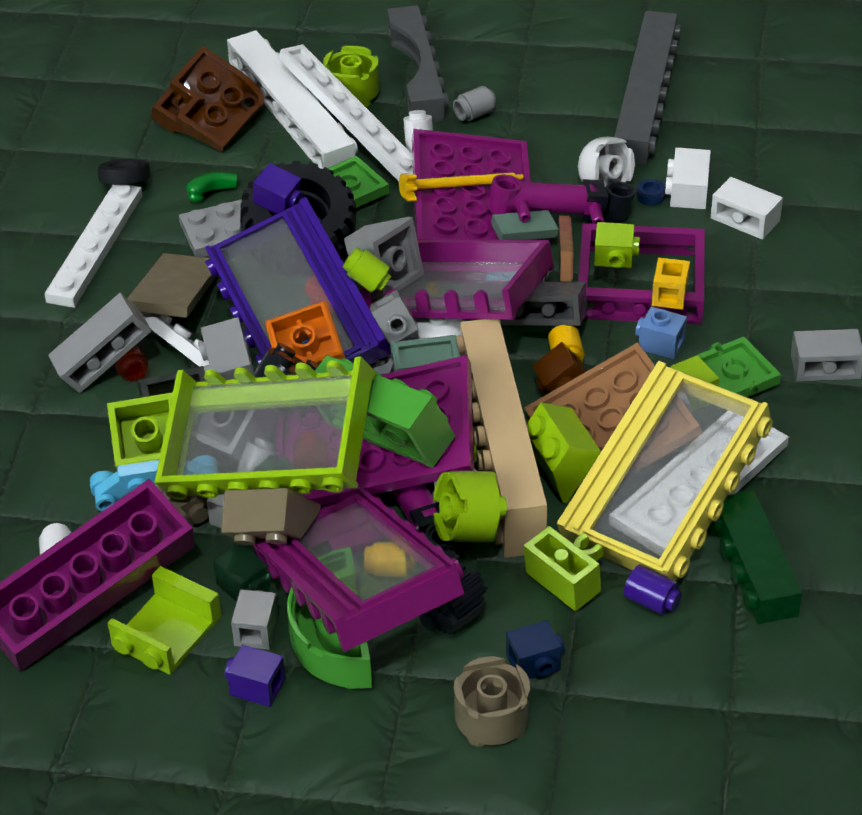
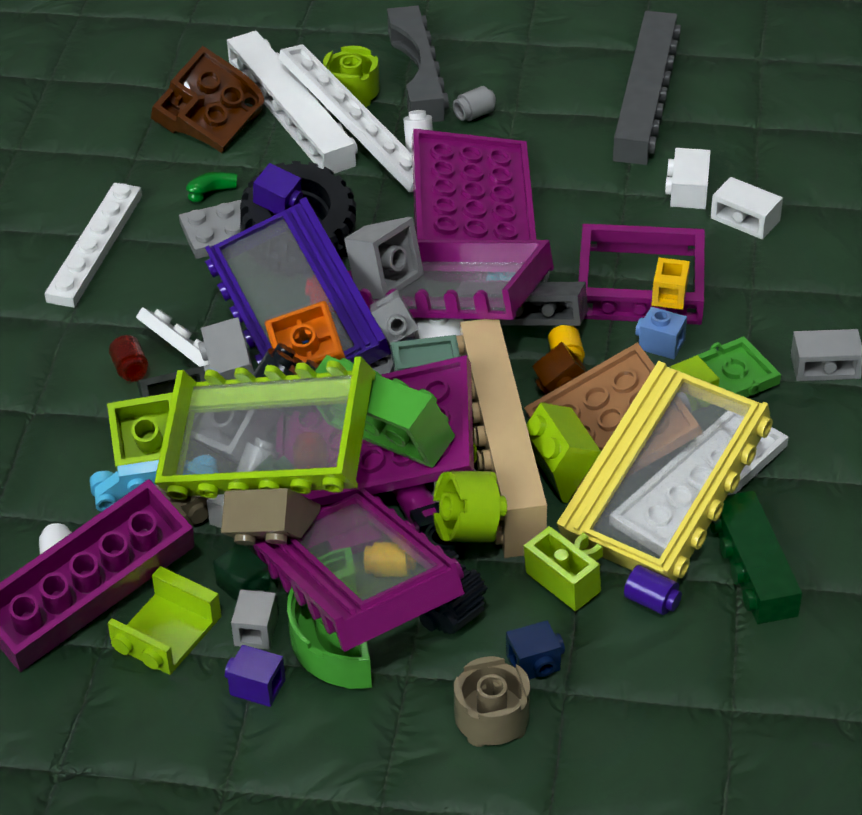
light grey brick [48,293,152,393] -> none
black tyre [97,159,150,185] -> none
dark tan tile [127,253,217,318] -> none
bright green plate [328,156,389,208] -> none
lime brick [342,247,391,293] -> none
yellow piece [399,173,523,202] -> none
magenta piece [487,174,635,224] -> none
sand green tile [491,210,559,240] -> none
medium nougat tile [558,216,574,282] -> none
white cylinder [578,136,635,187] -> none
lime brick [594,222,640,268] -> none
dark blue tile [636,179,666,205] -> none

